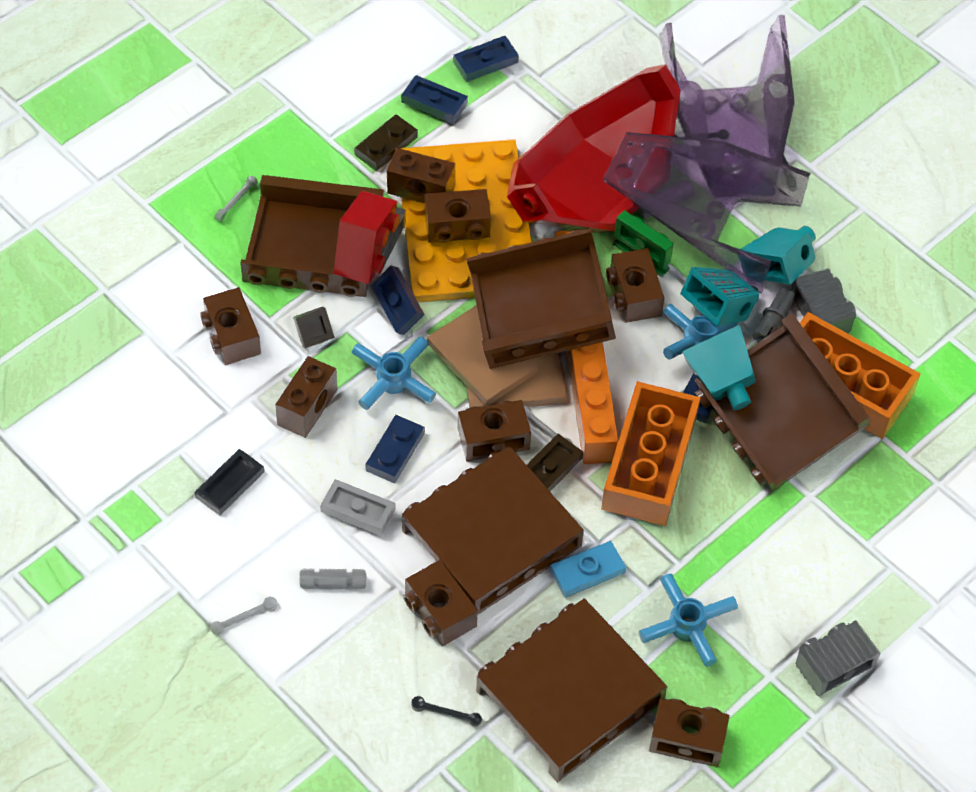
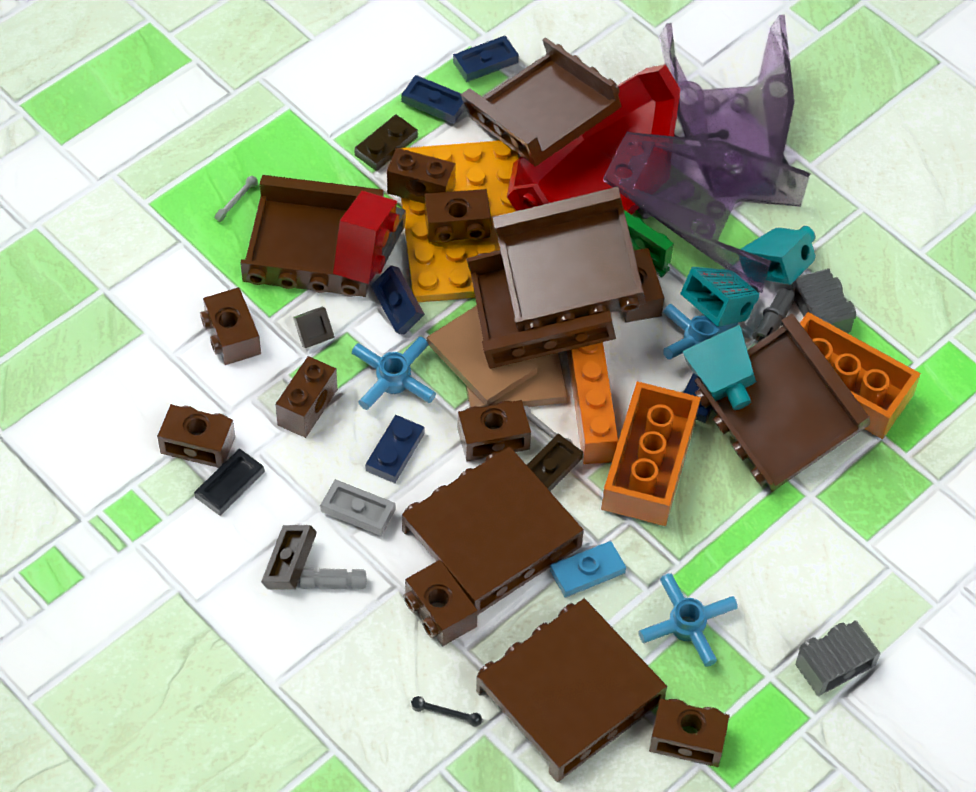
light grey hinge [210,596,277,635] -> none
none -> reddish brown brick [157,404,236,468]
none -> plate [261,525,317,590]
none -> panel [461,37,622,167]
none -> panel [492,187,646,332]

